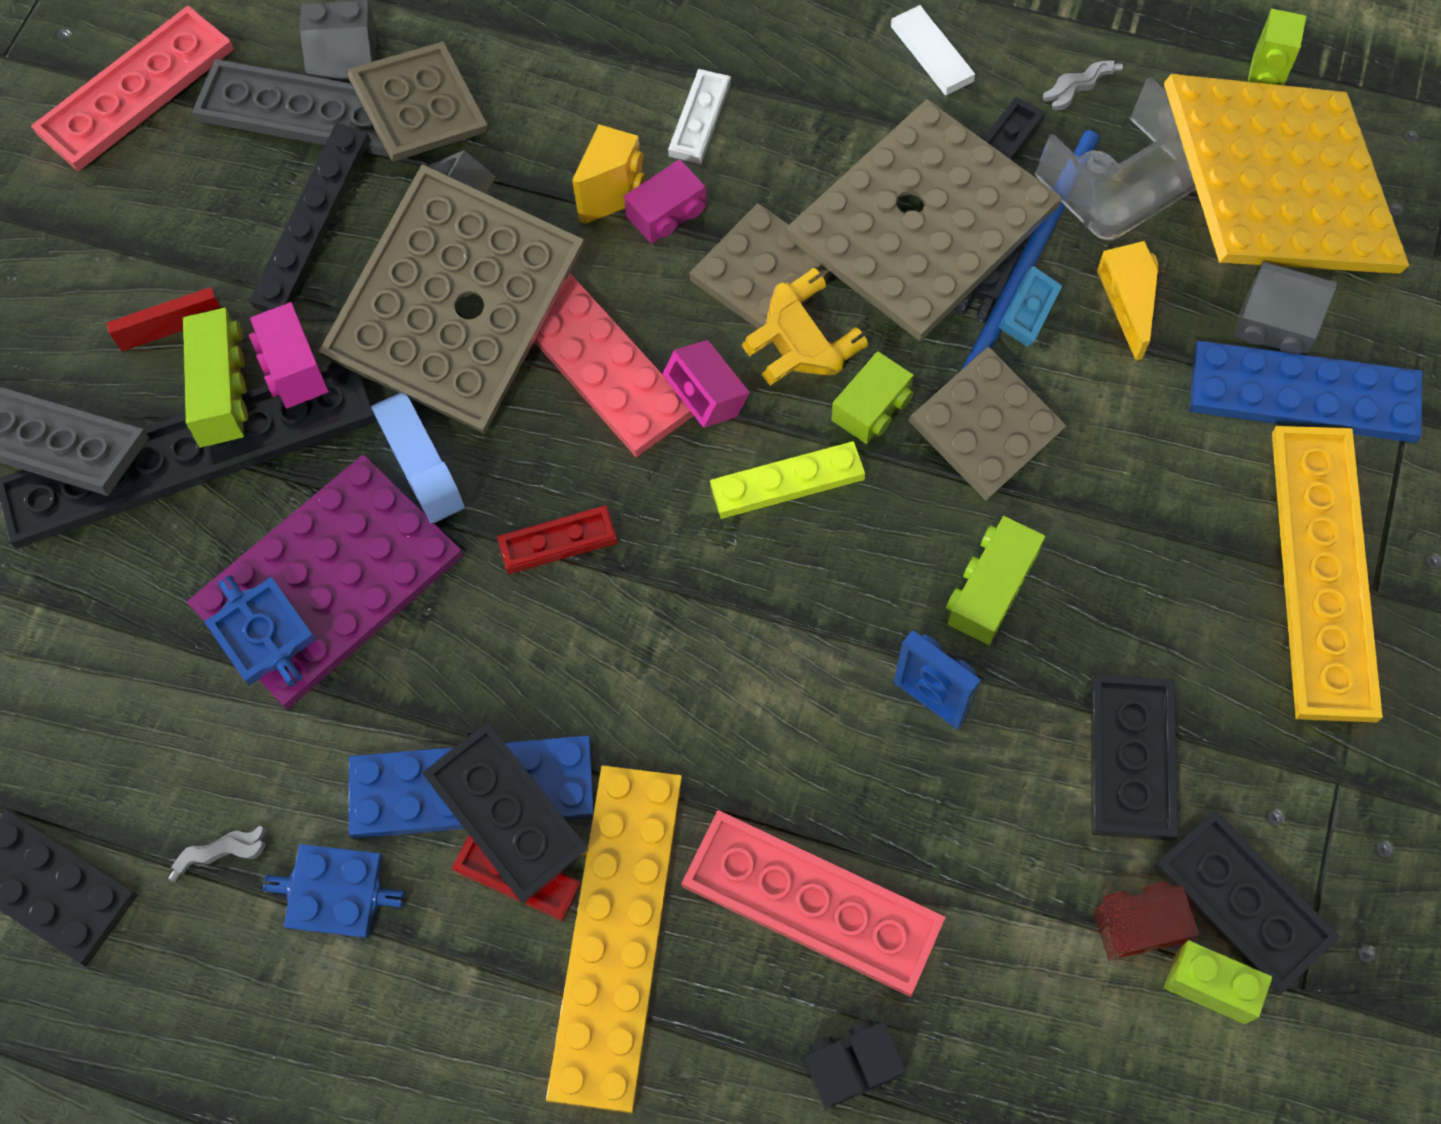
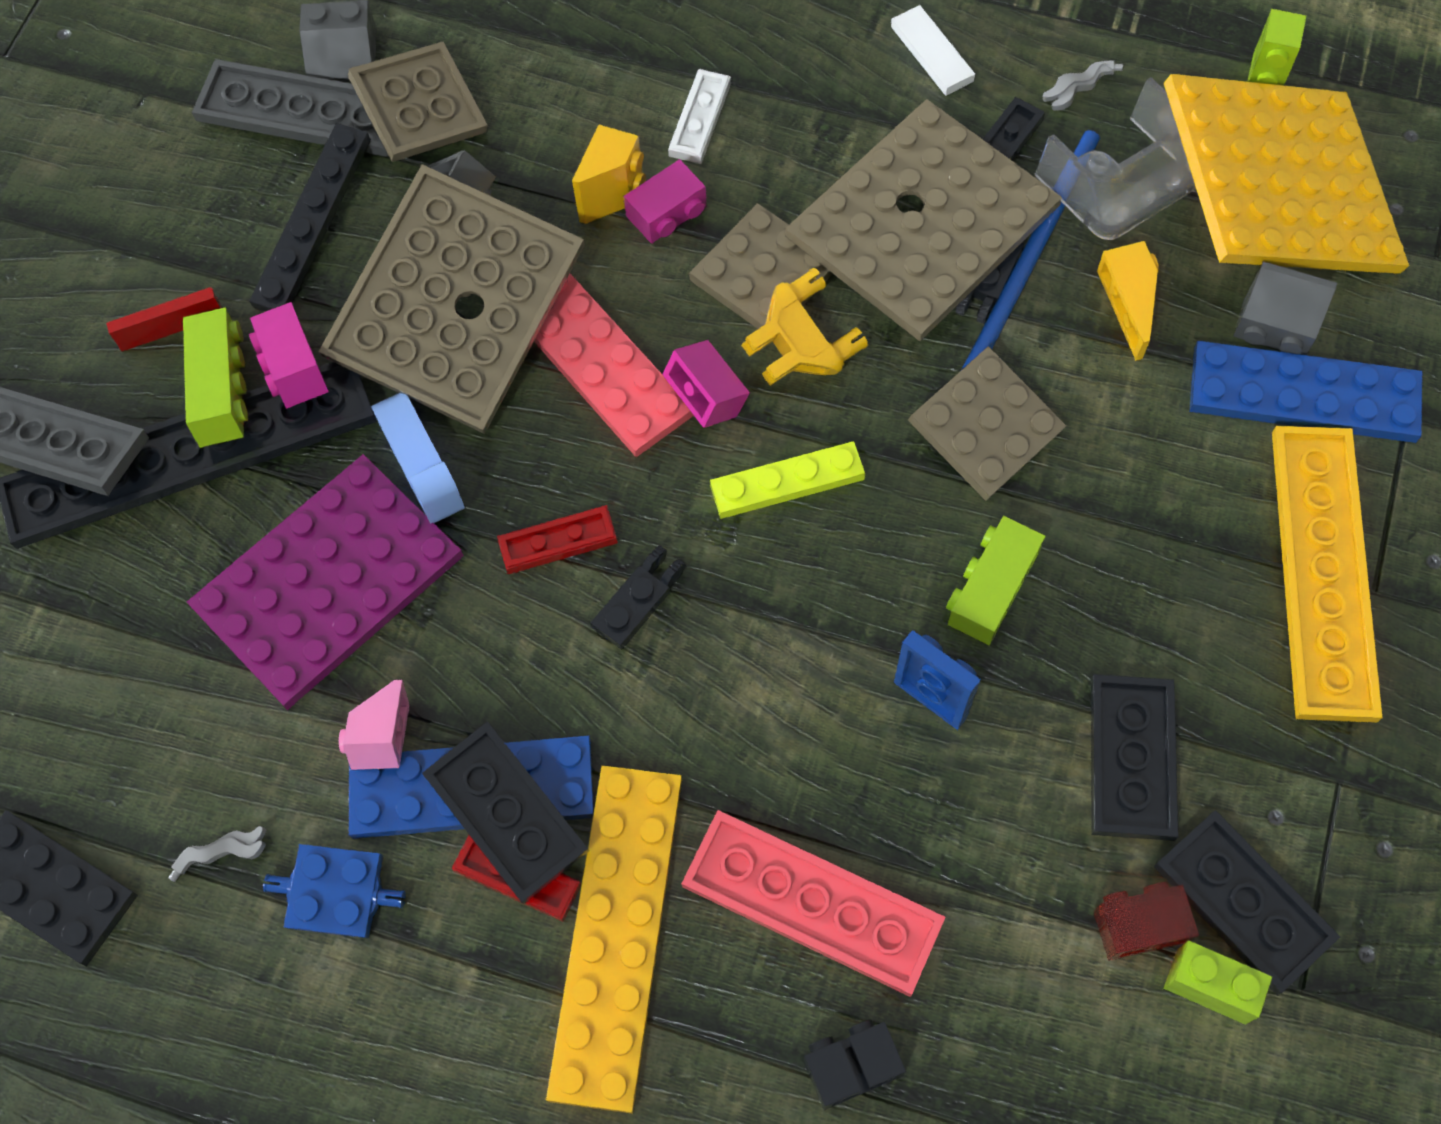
coral plate [31,6,234,172] -> none
blue plate [204,575,316,686] -> none
lime brick [831,351,914,444] -> none
dark azure plate [998,266,1062,347] -> none
none -> bright pink slope [339,680,410,770]
none -> black hinge [590,546,686,650]

